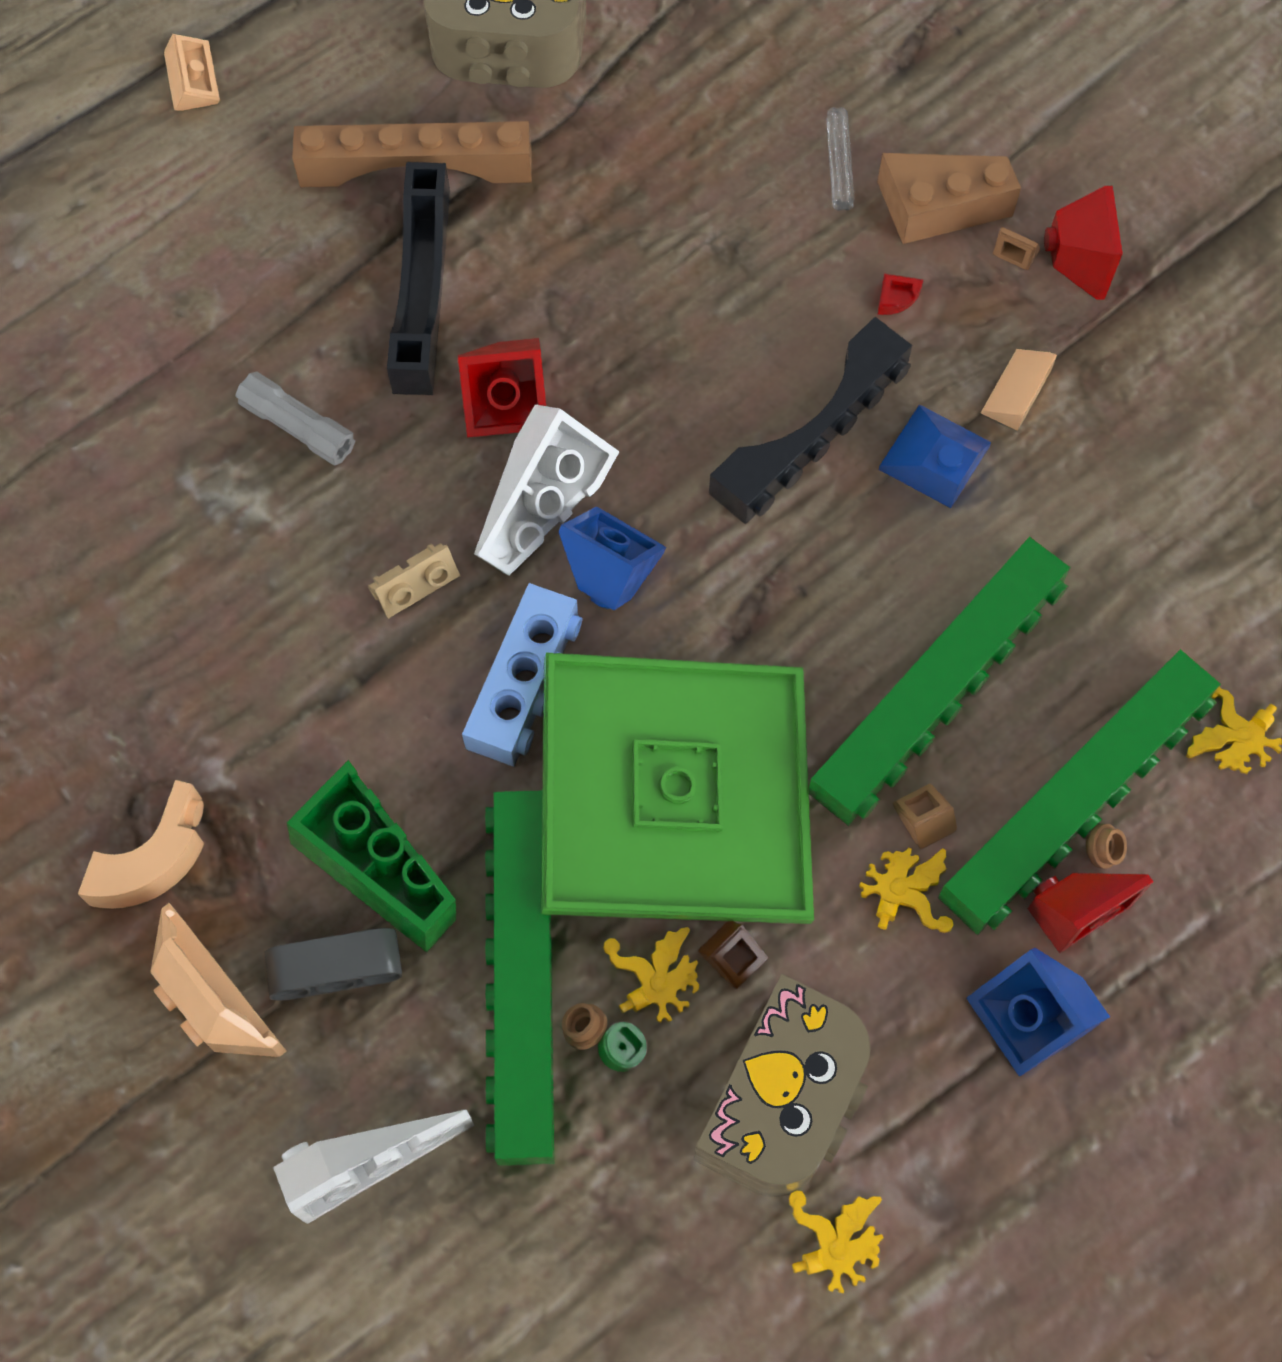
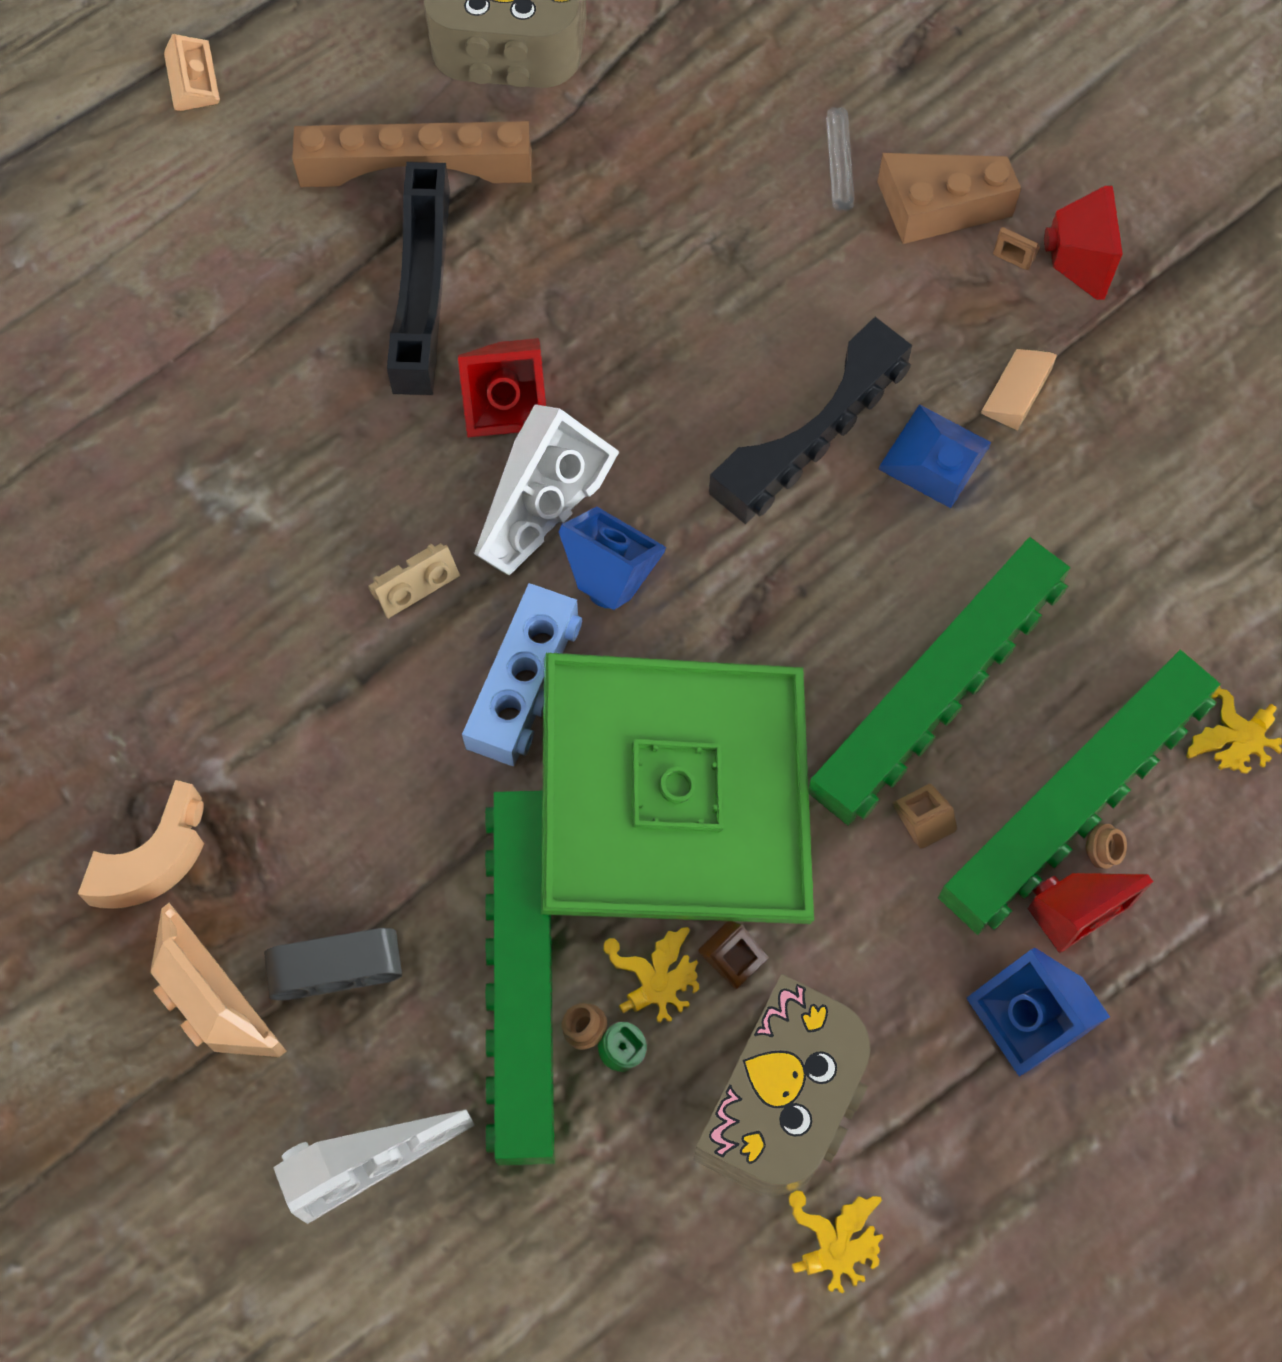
light grey axle [235,372,356,466] -> none
green wedge [286,760,456,953] -> none
yellow piece [859,847,954,933] -> none
red tile [877,274,924,315] -> none

